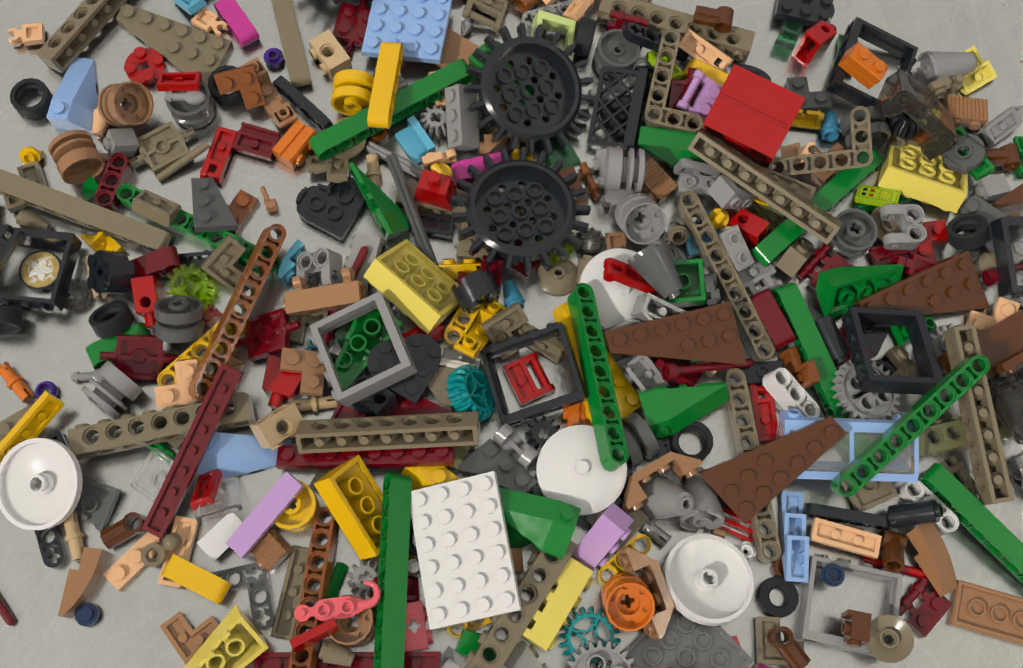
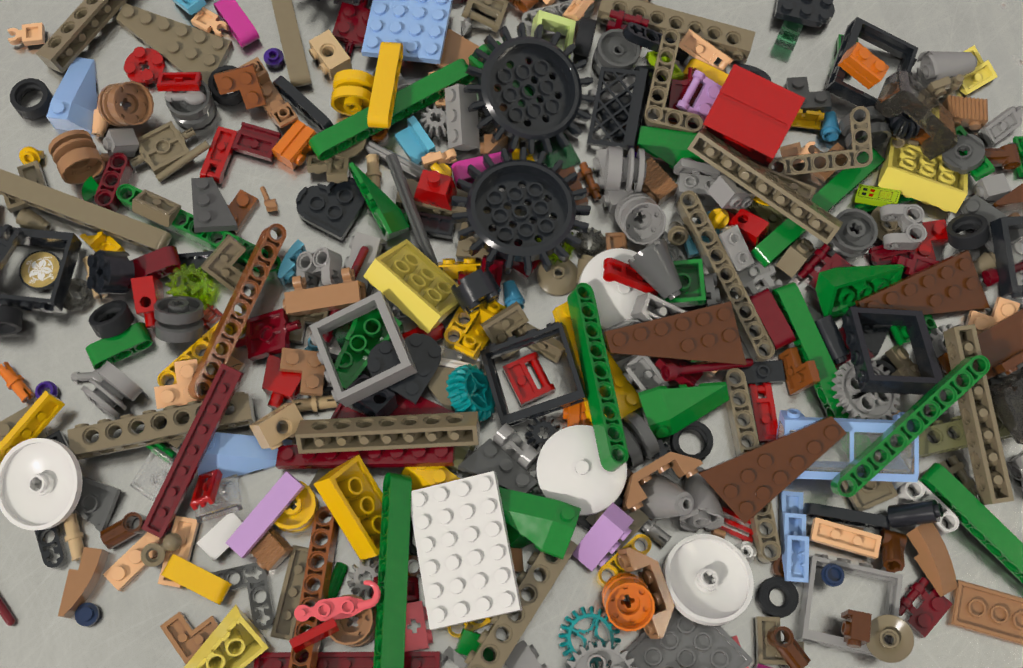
dark red plate [99,334,178,380] -> none
dark tan cone [318,640,356,667] -> none
light yellow wedge [521,557,594,652] -> none
reddish brown piece [693,5,734,33] -> none
white beam [762,368,820,417] -> none
red torso [792,20,837,68] -> none
red bar [861,556,929,580] -> none

